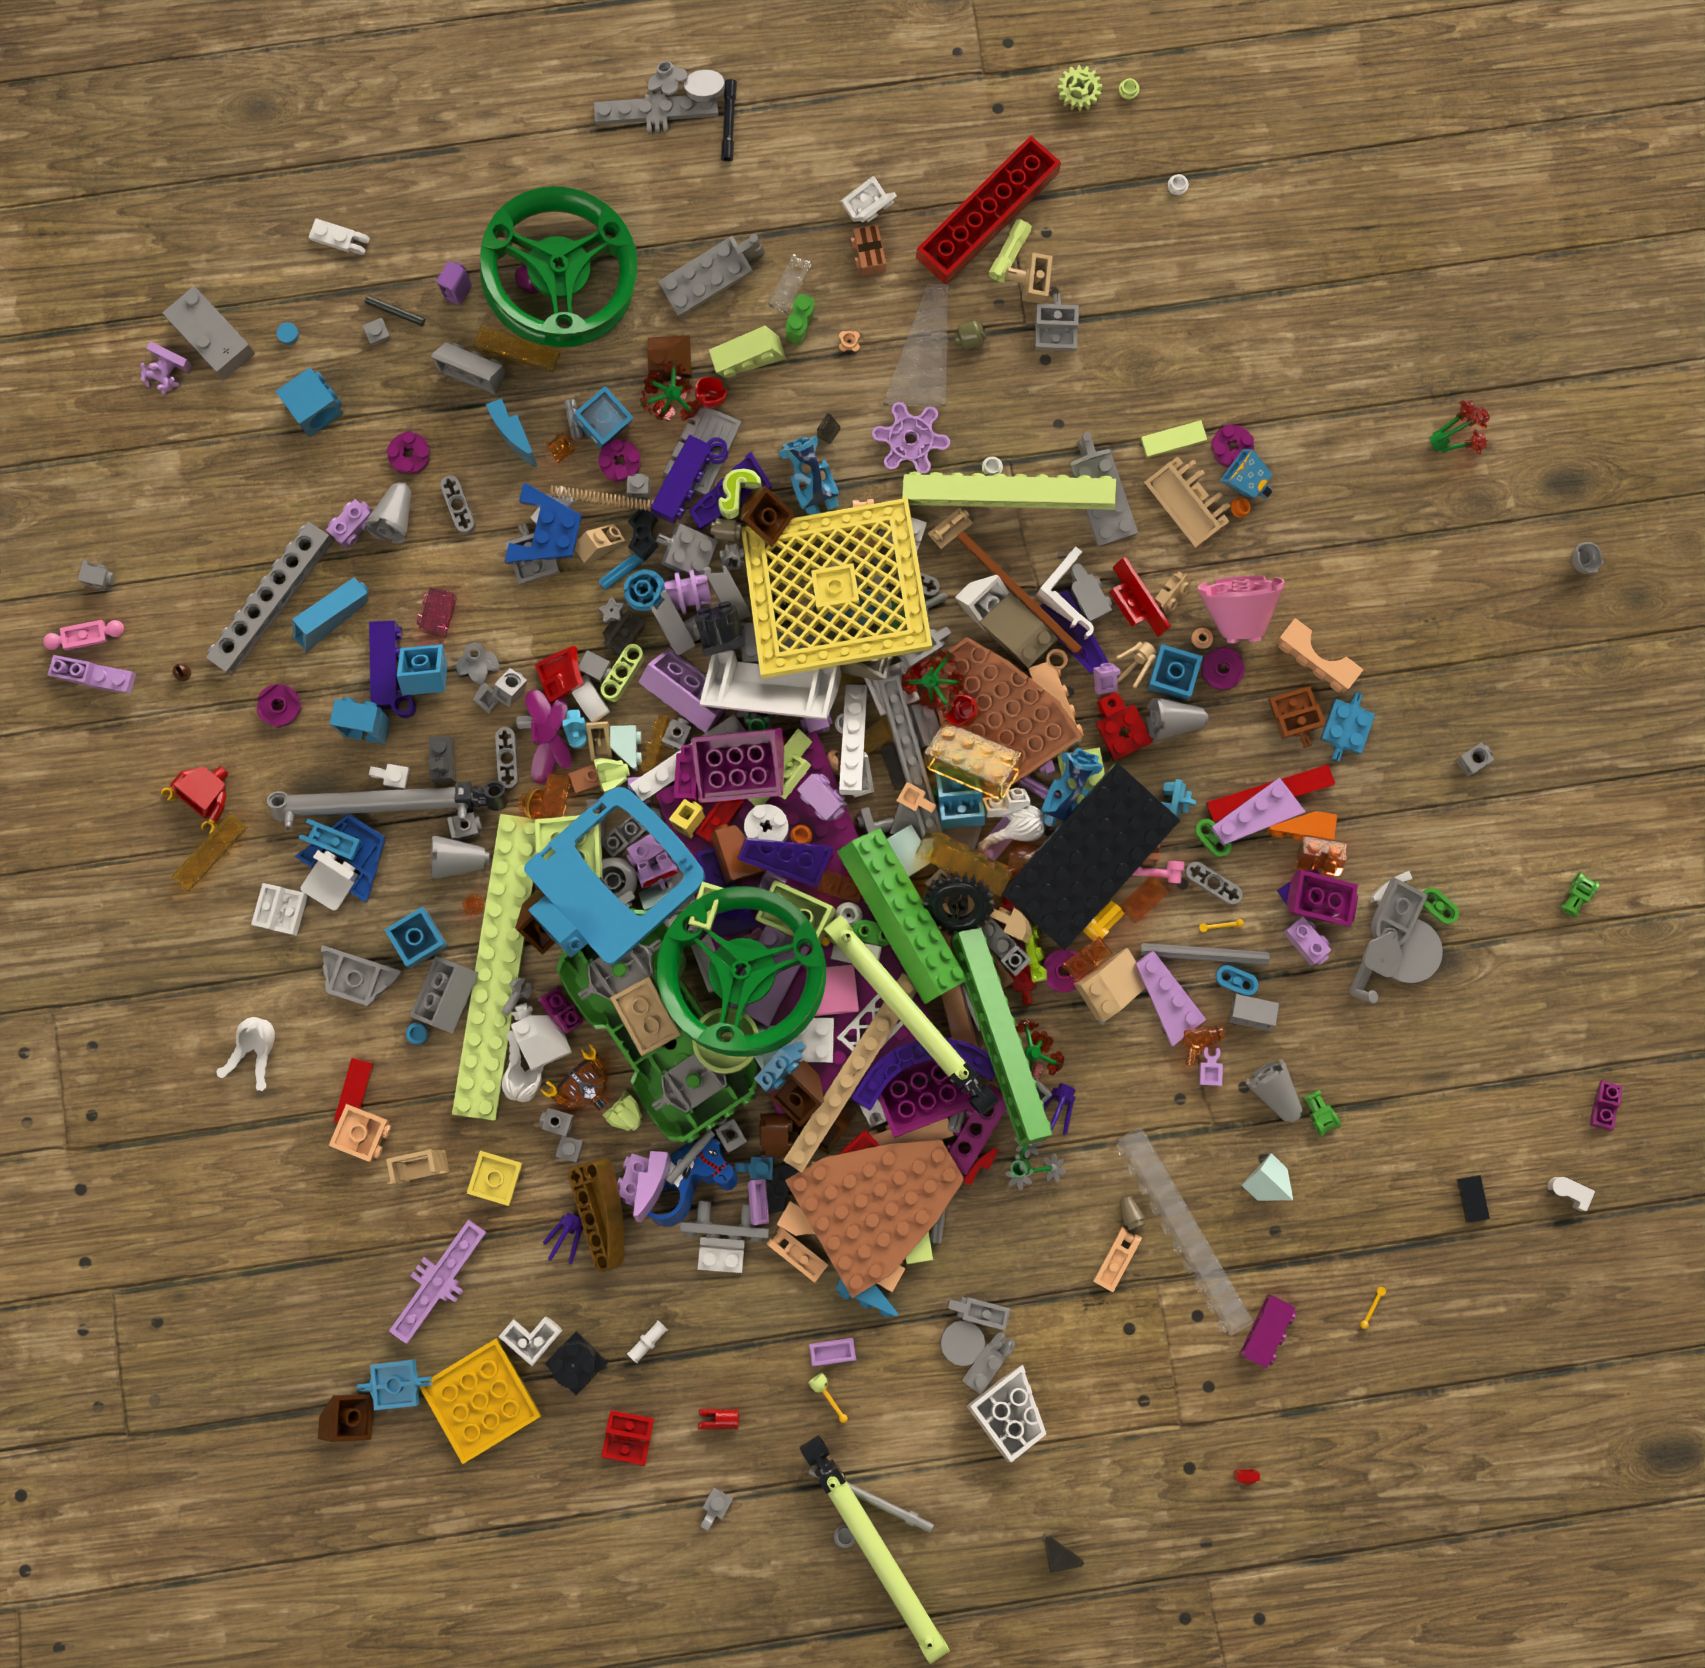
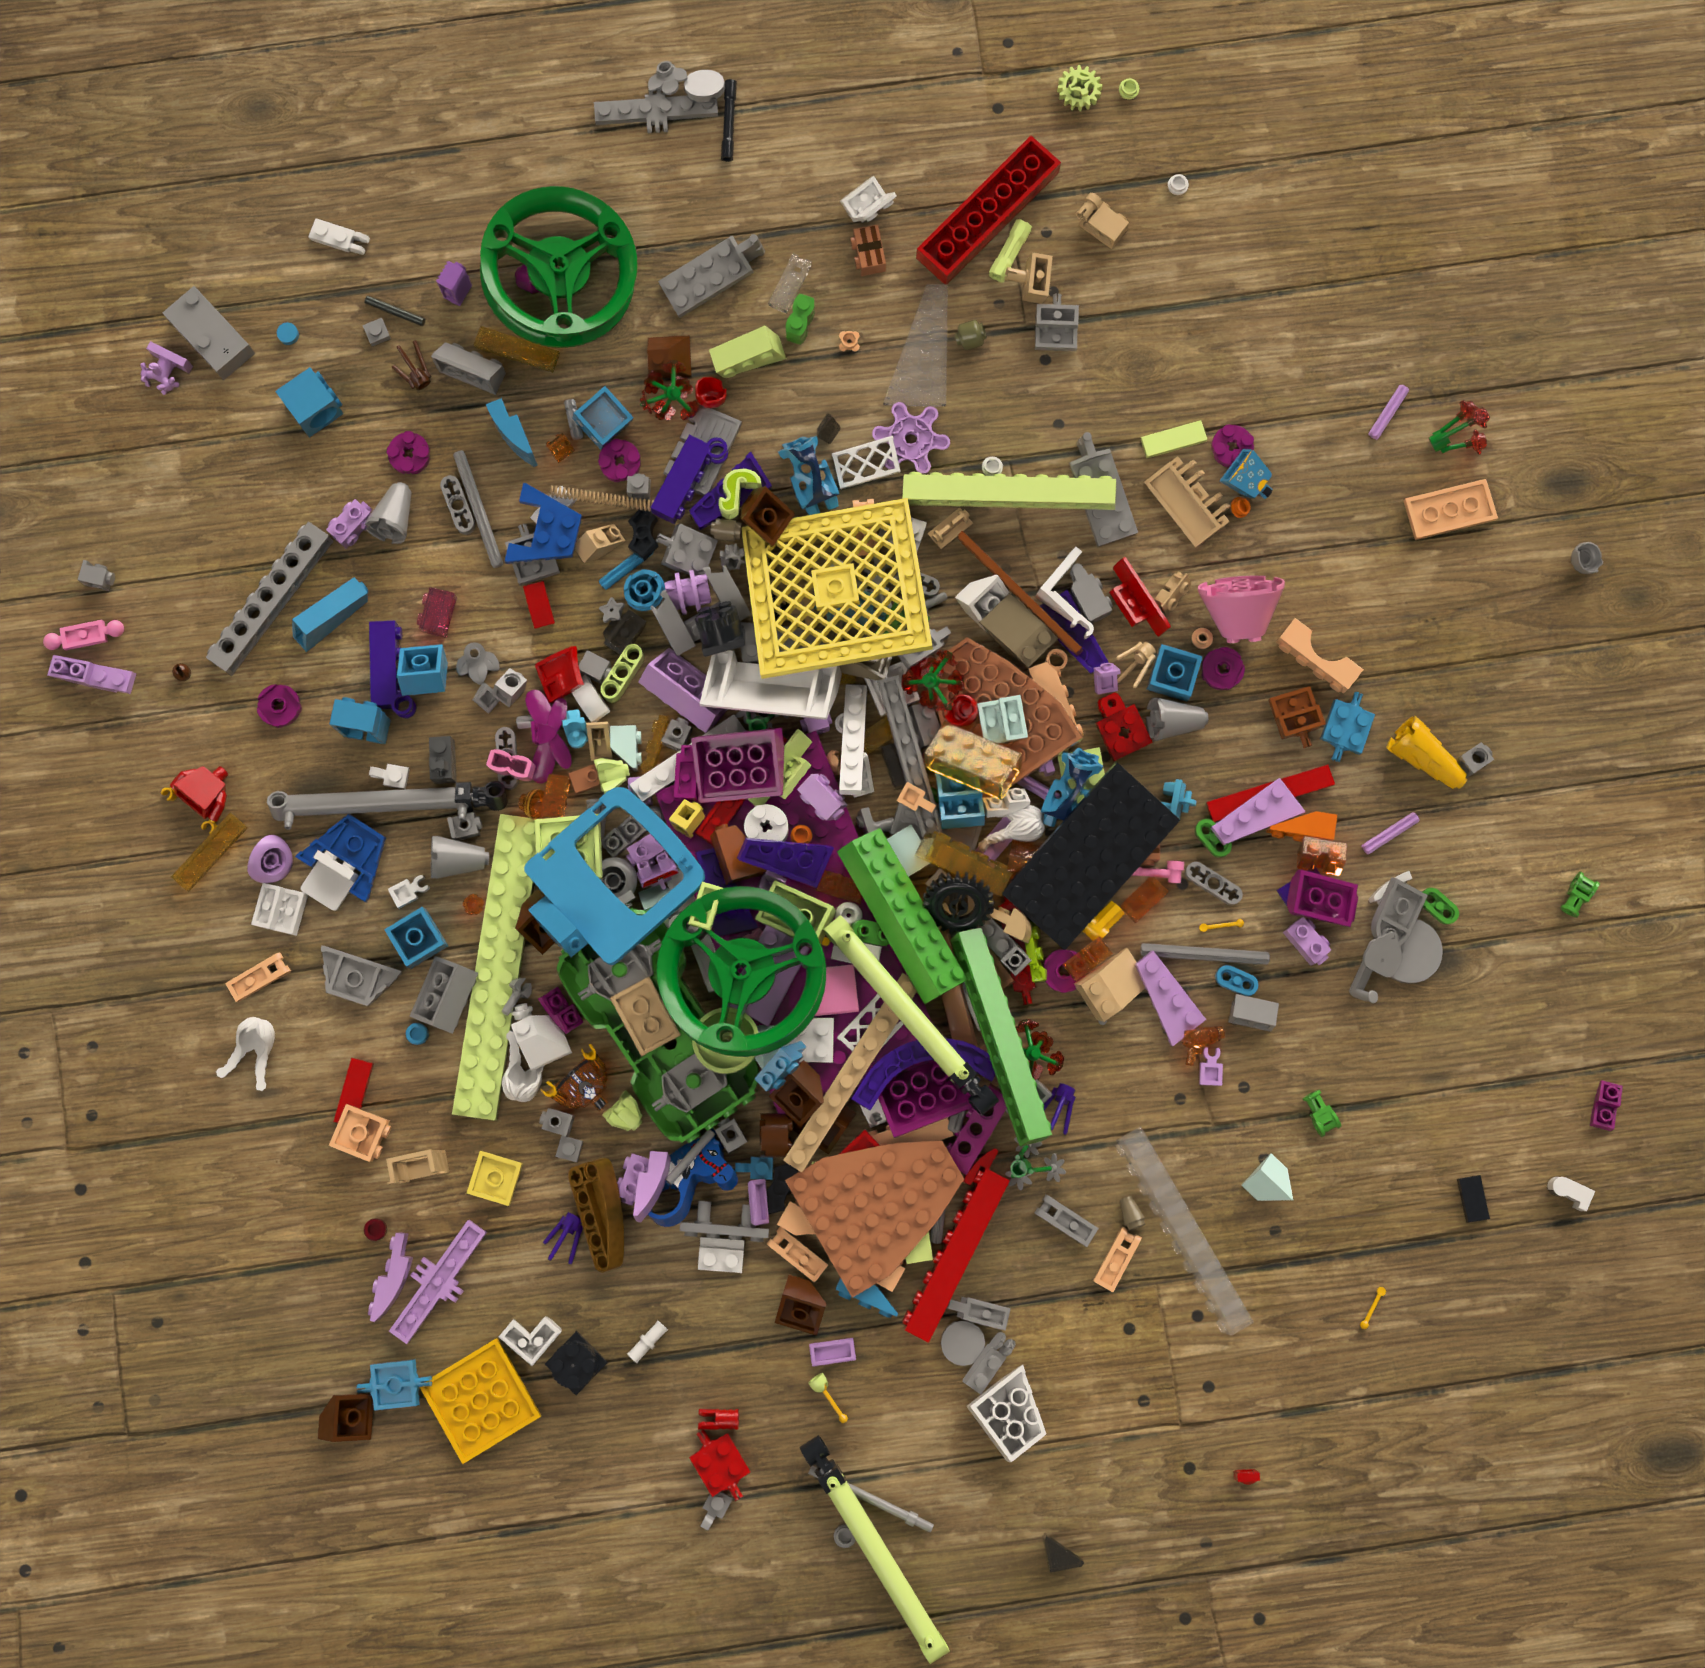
dark azure hinge [299,818,361,861] -> none
red slope [601,1410,654,1466] -> none
magenta brick [1239,1294,1296,1368] -> none
light grey cone [1246,1059,1303,1122] -> none
none -> light nougat plate [225,952,291,1002]
none -> lavender hat [247,835,293,883]
none -> dark red tile [364,1218,387,1241]
none -> lavender slope [368,1232,413,1322]
none -> white plate [388,875,430,909]
none -> reddish brown plant [392,340,432,390]
none -> light grey axle [453,450,503,568]
none -> bright pink brick [486,749,536,781]
none -> red slope [523,581,555,629]
none -> red plate [689,1430,751,1502]
none -> reddish brown slope [775,1275,826,1336]
none -> white window [832,436,901,489]
none -> red brick [902,1168,1010,1343]
none -> light aqua slope [977,695,1028,747]
none -> light grey plate [1034,1195,1099,1247]
none -> tan hinge [1076,193,1129,249]
none -> lavender axle [1362,812,1419,854]
none -> lavender axle [1368,385,1409,440]
none -> yellow cone [1386,716,1467,789]
none -> light nougat plate [1403,479,1498,540]

